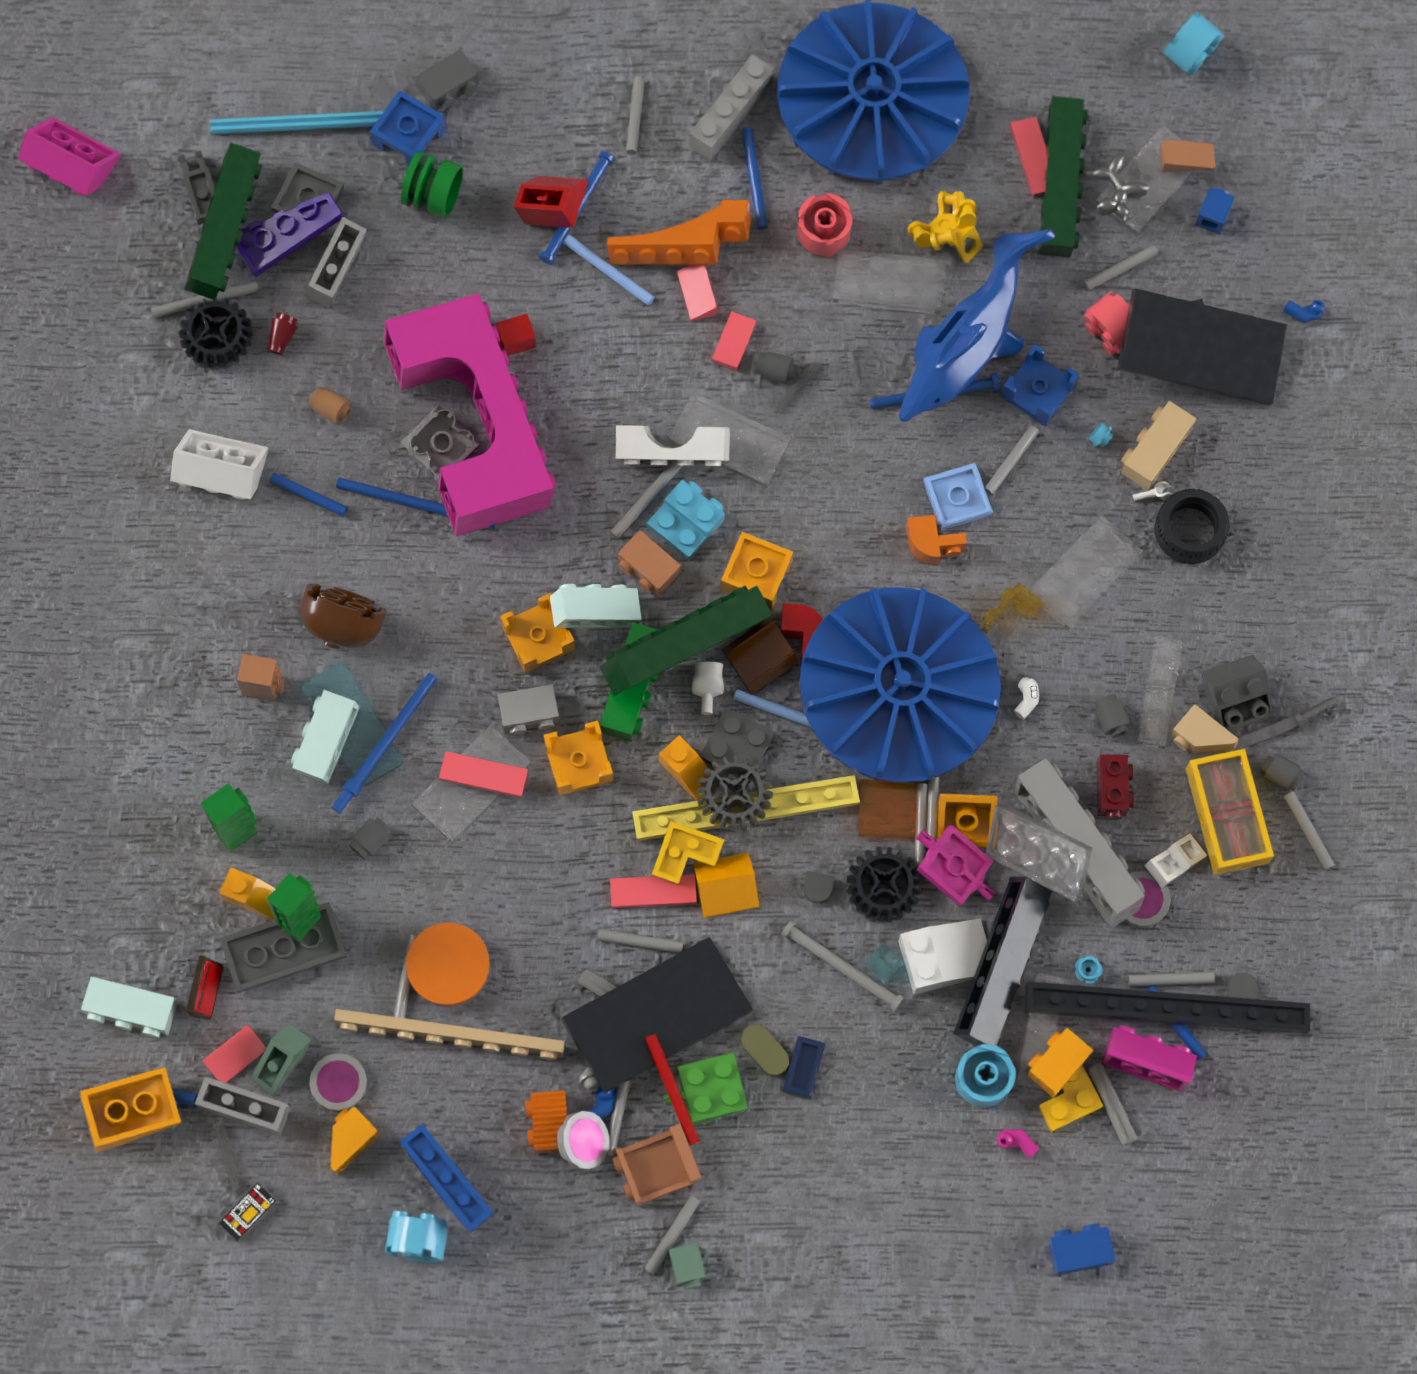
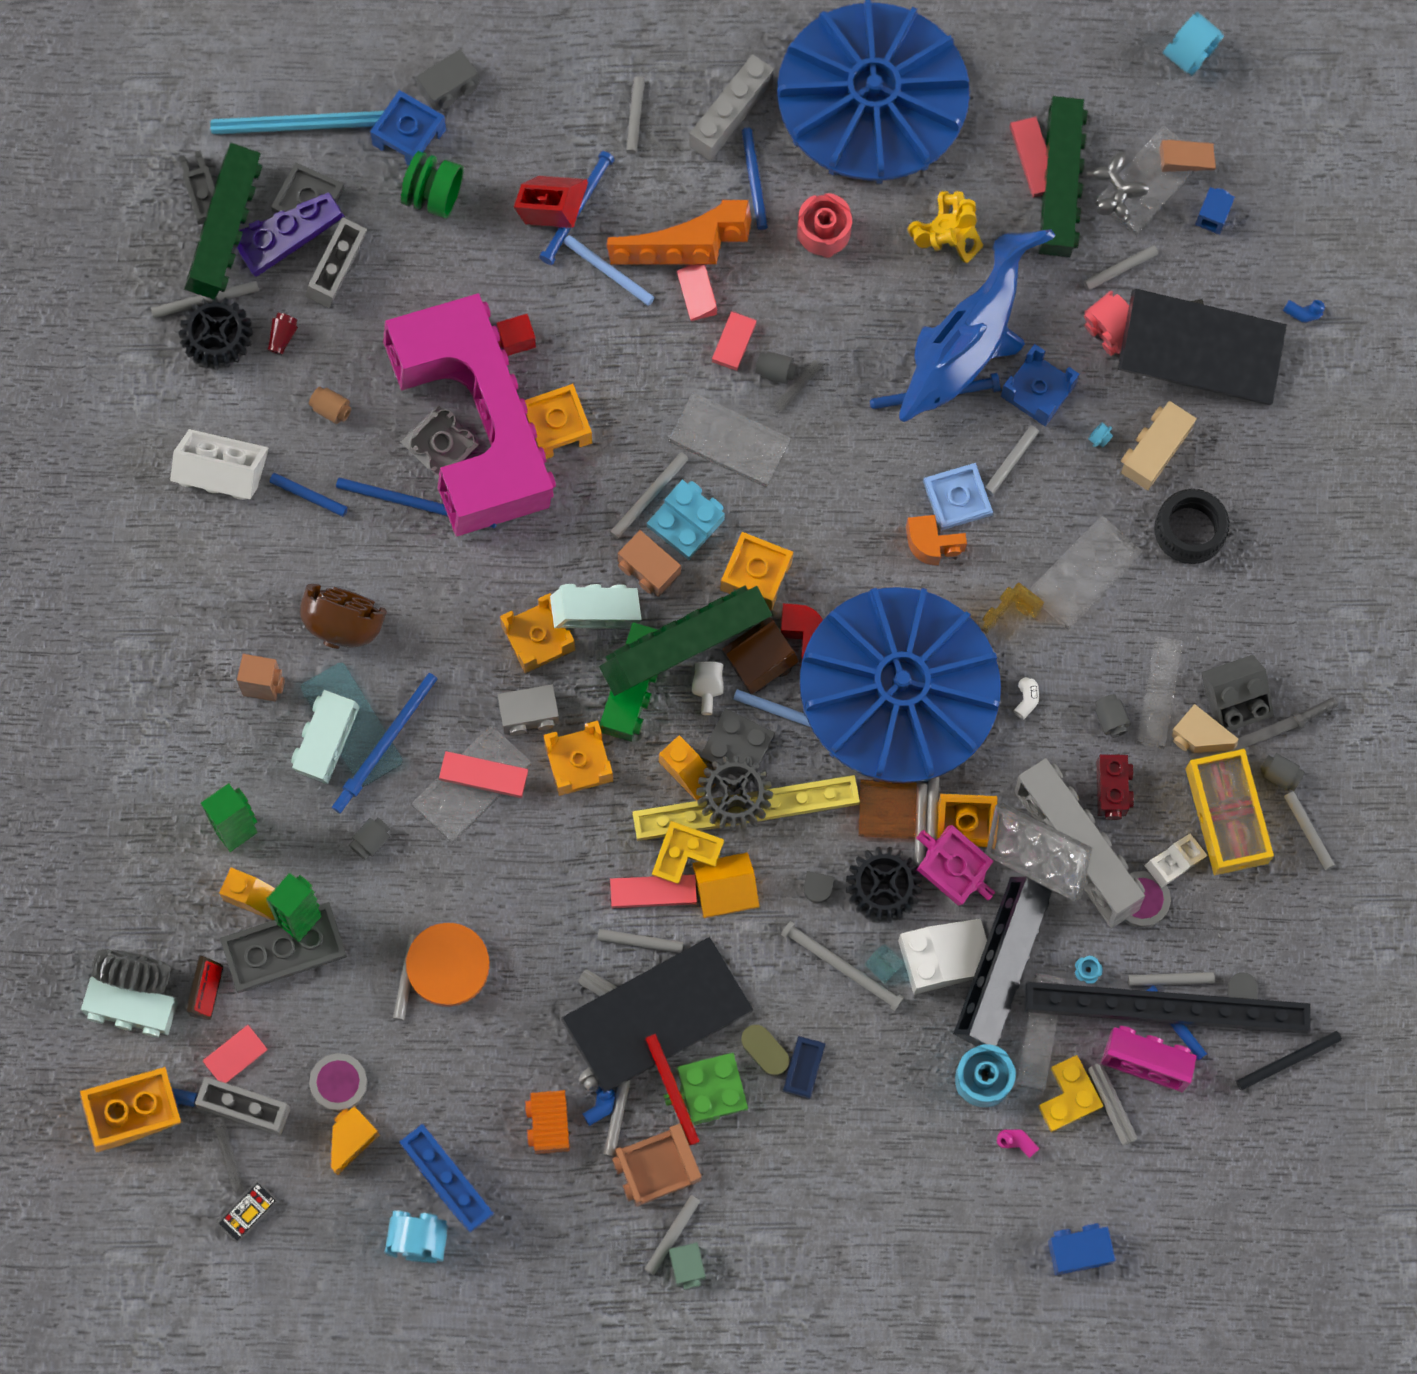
dark pink slope [18,117,121,196] -> none
sand green slope [251,1023,312,1095] -> none
tan plate [334,1009,565,1060] -> none
tile [557,1111,609,1170] -> none
white arch [616,425,730,466] -> none
clear plate [833,249,946,314] -> none
light orange brick [1027,1028,1093,1098] -> none
white hand [1133,481,1172,501] -> none
none -> dark grey gear [92,949,170,994]
none -> light orange panel [525,384,592,459]
none -> black bar [1236,1031,1342,1091]

